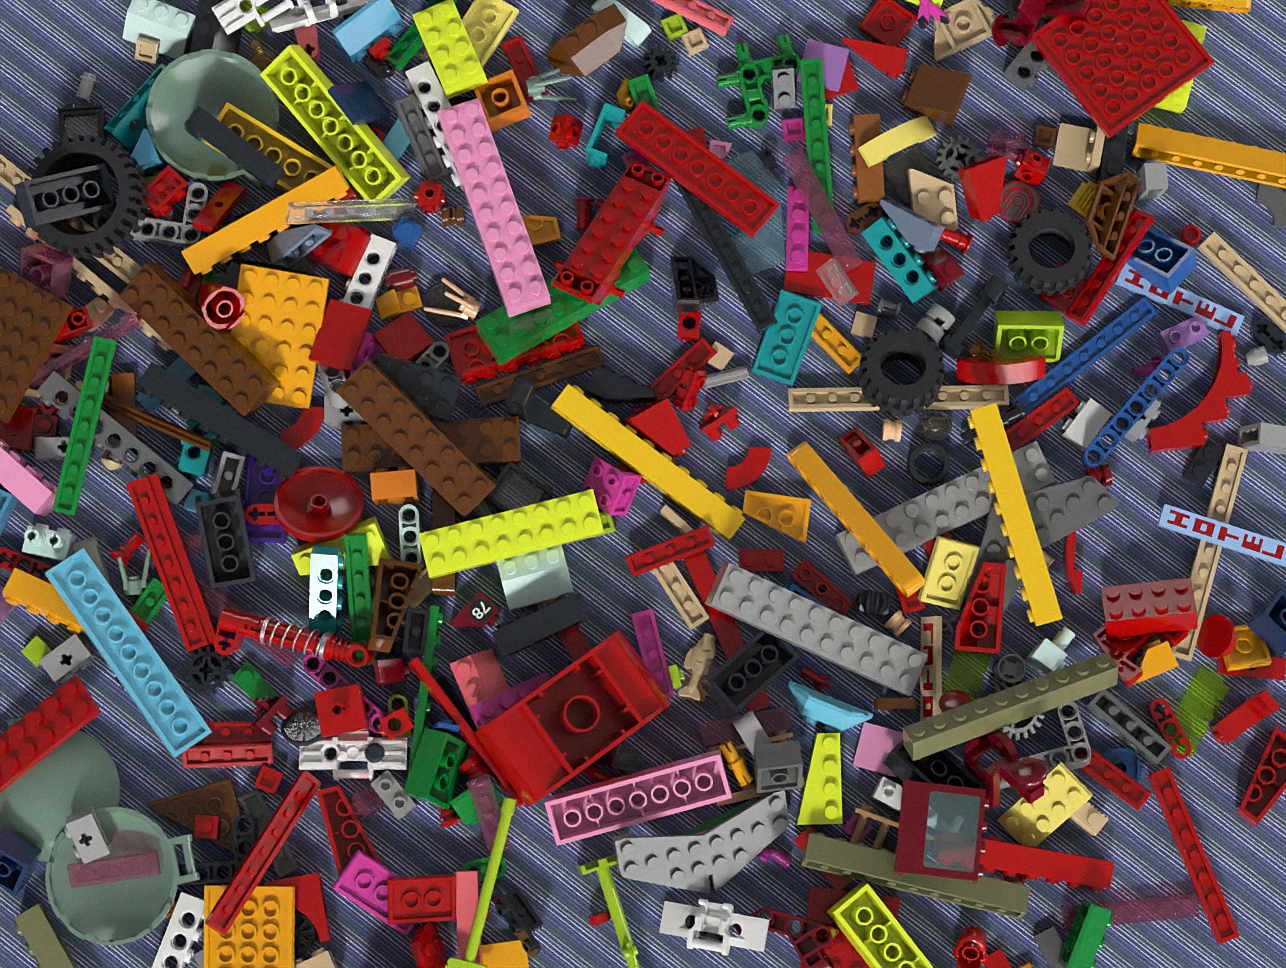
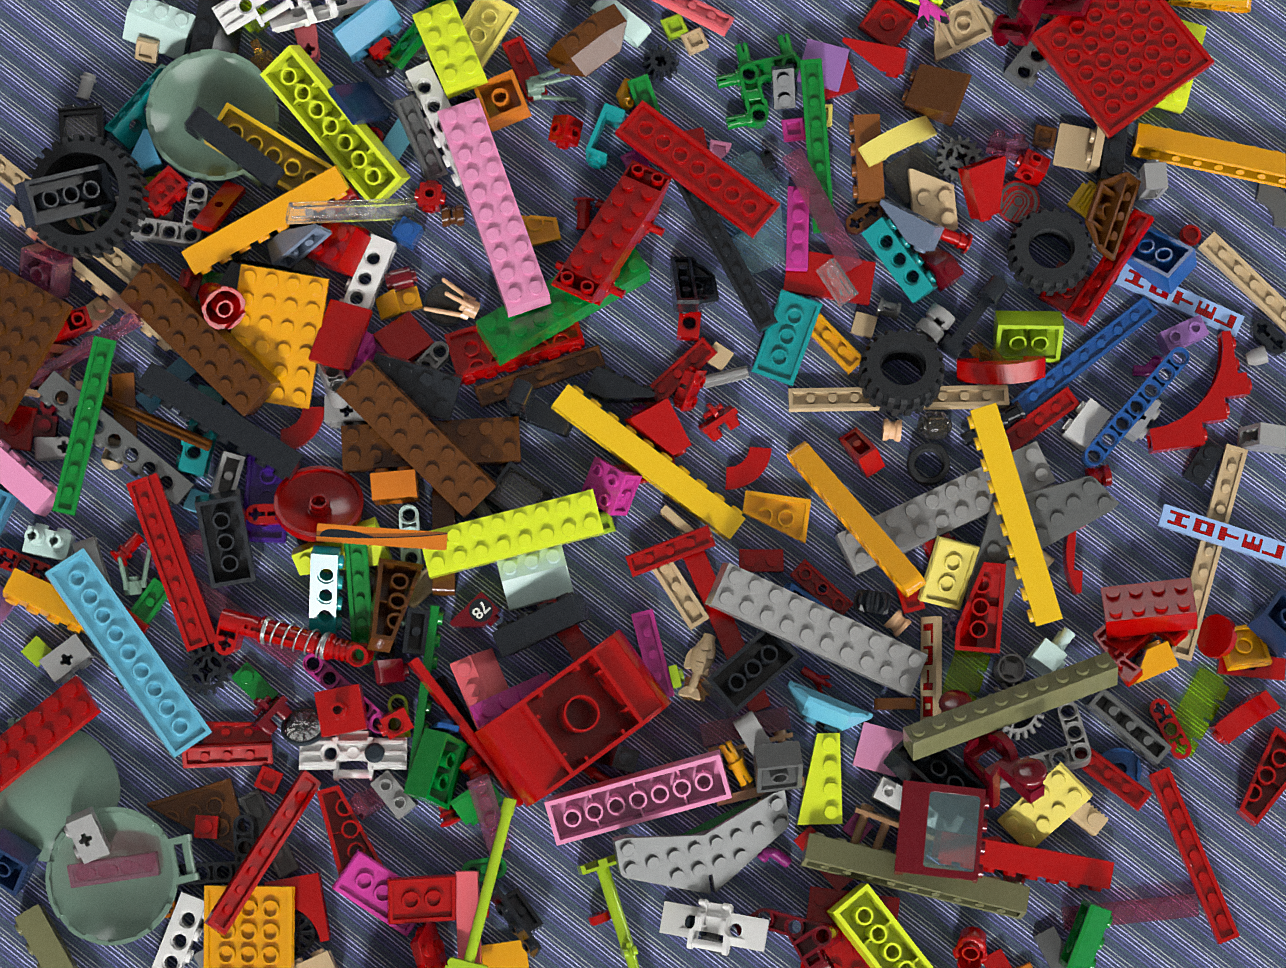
none -> orange sticker [316,523,448,550]

